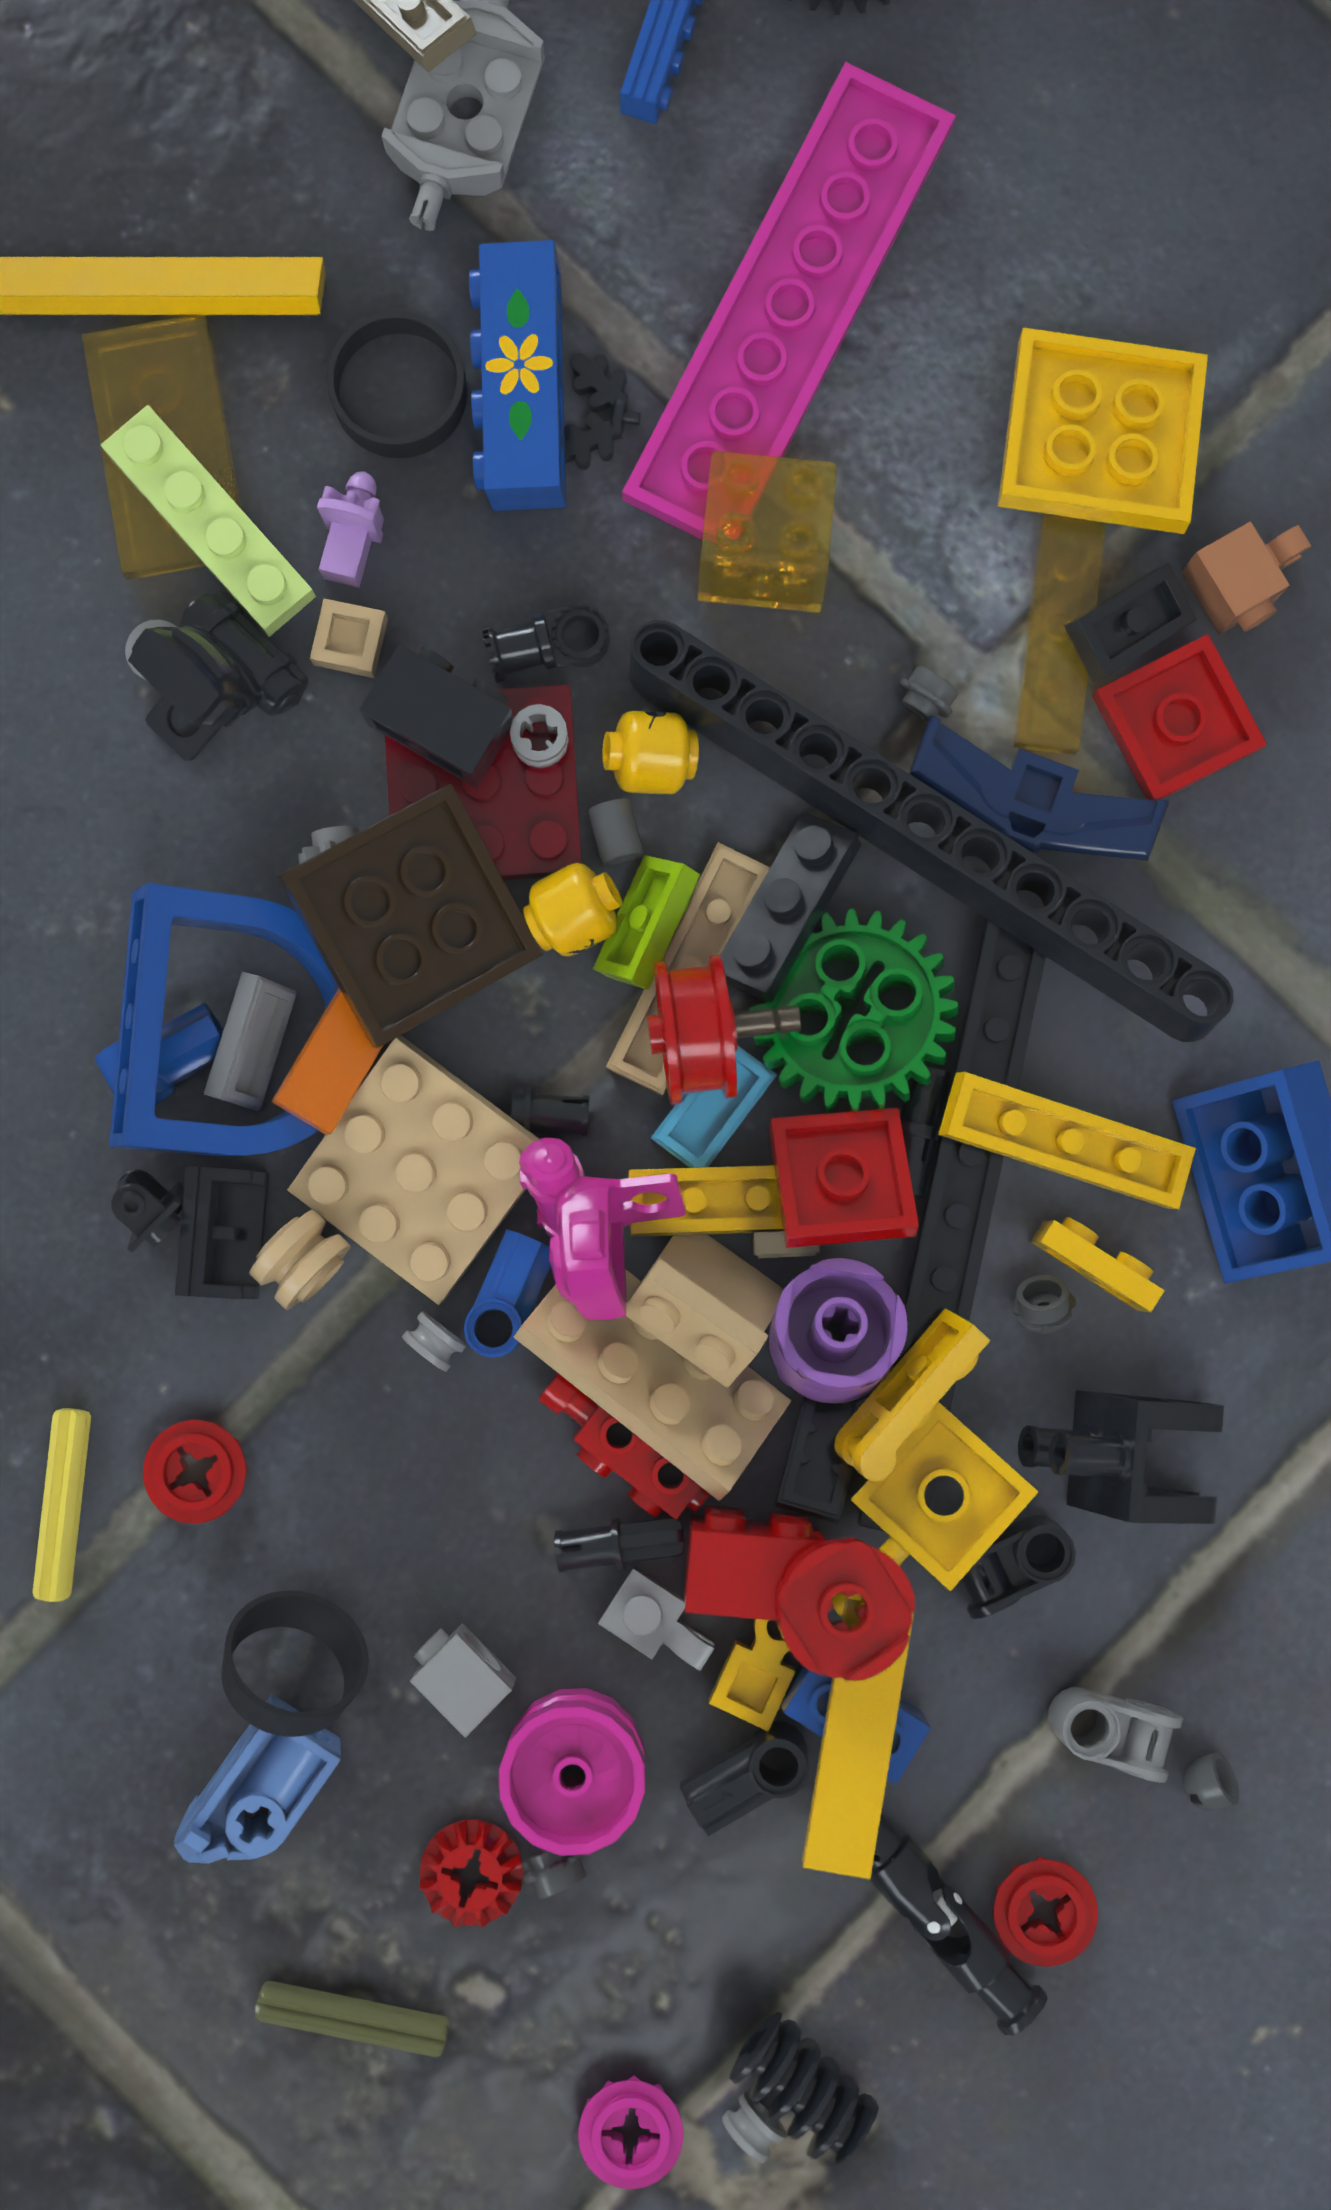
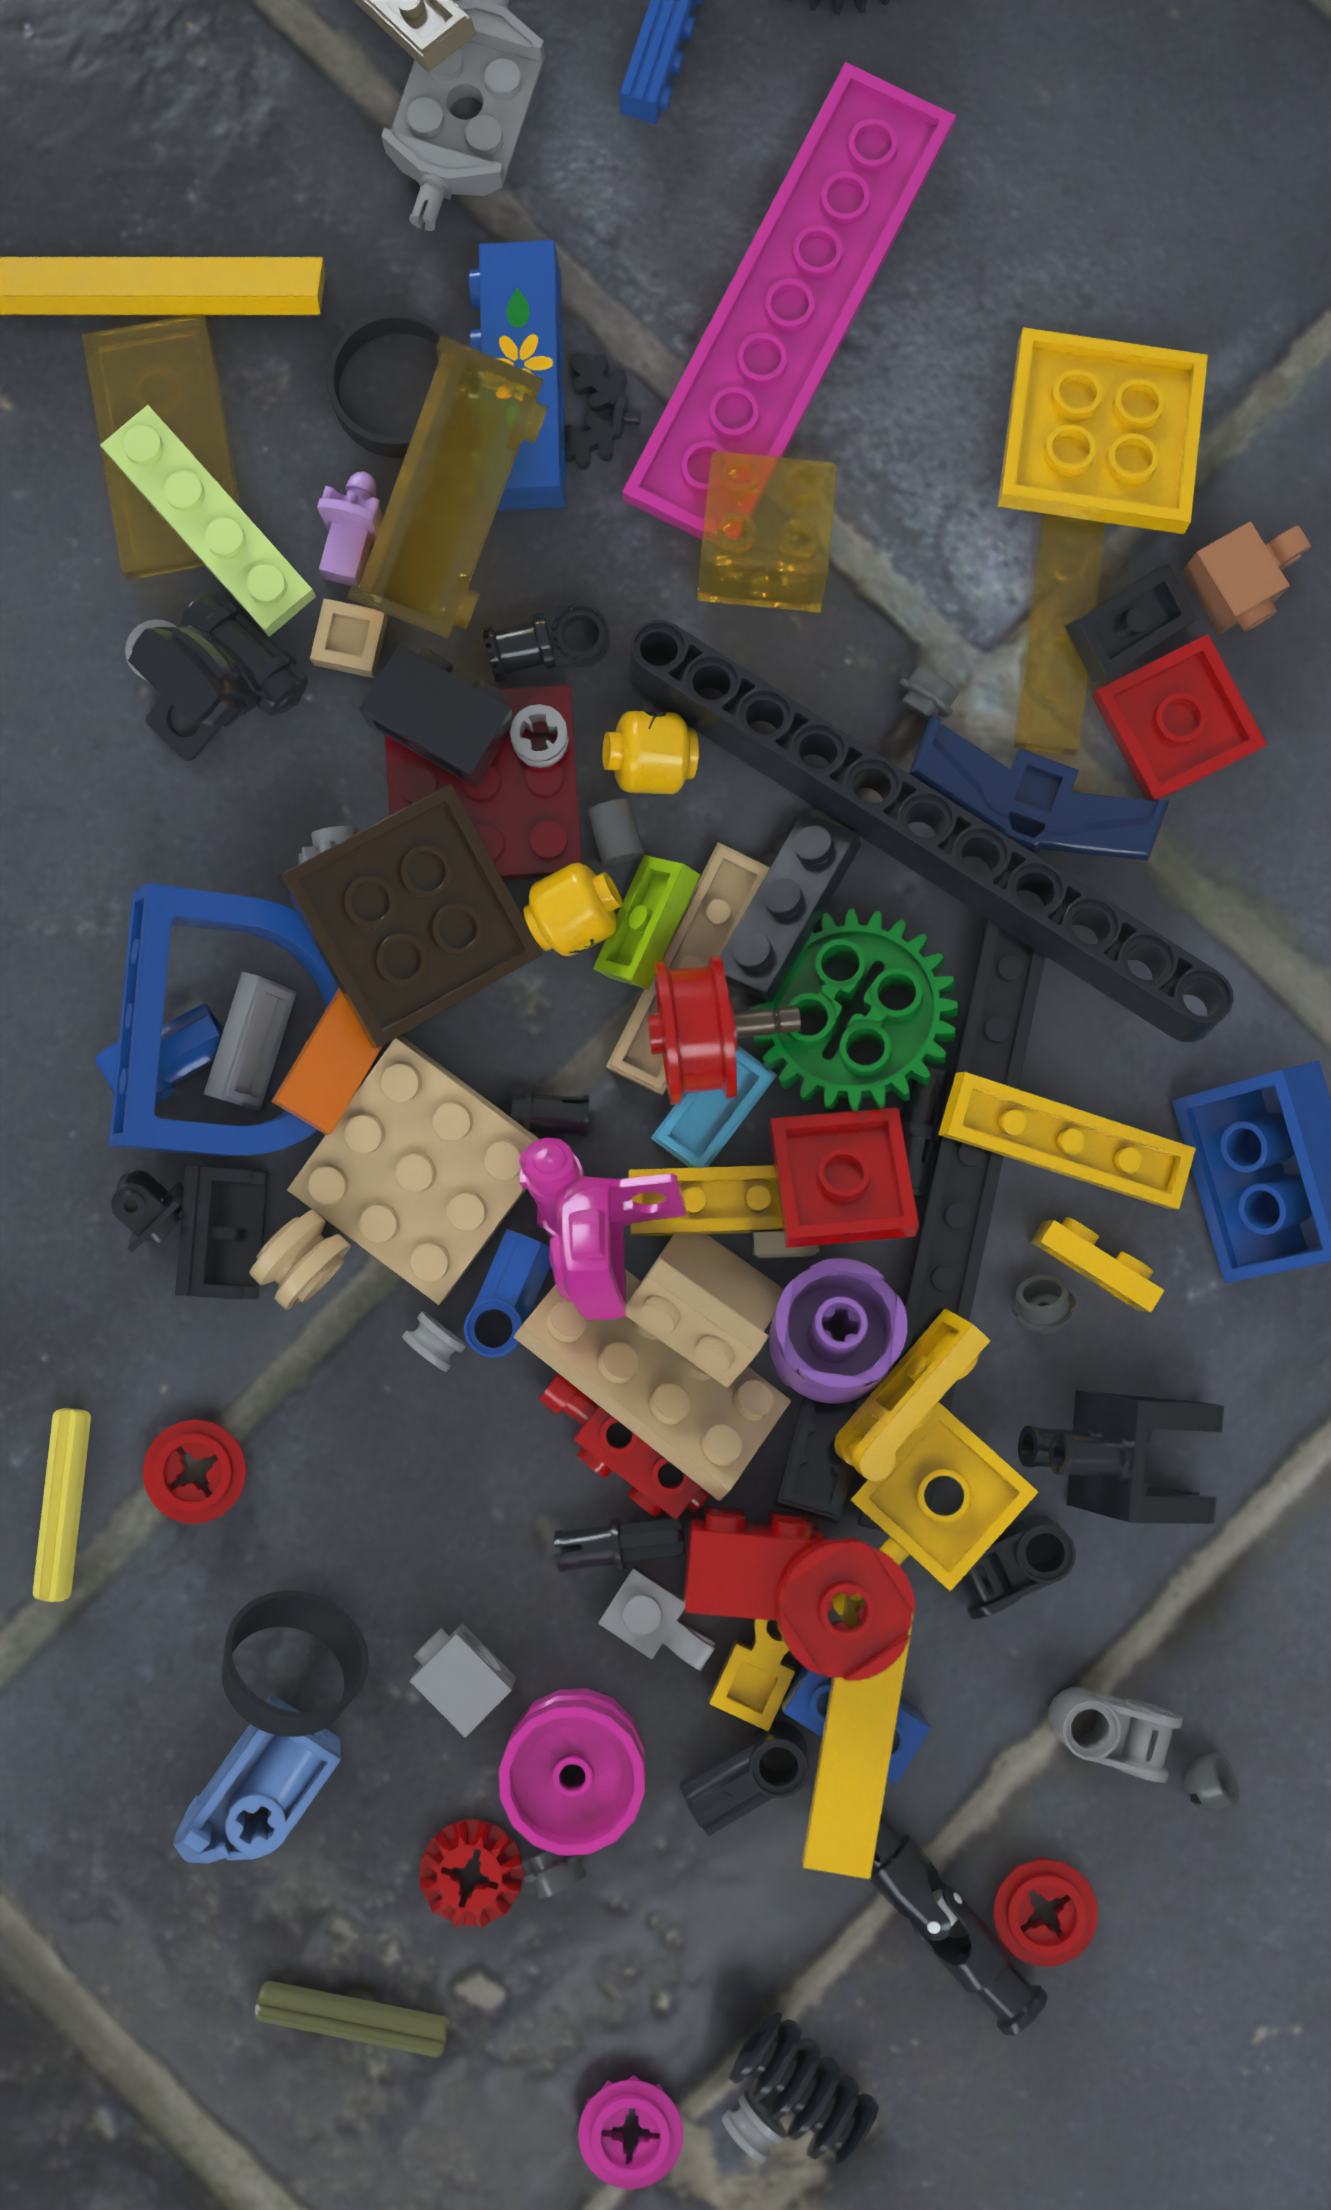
none -> clear yellow windscreen [347,335,548,638]

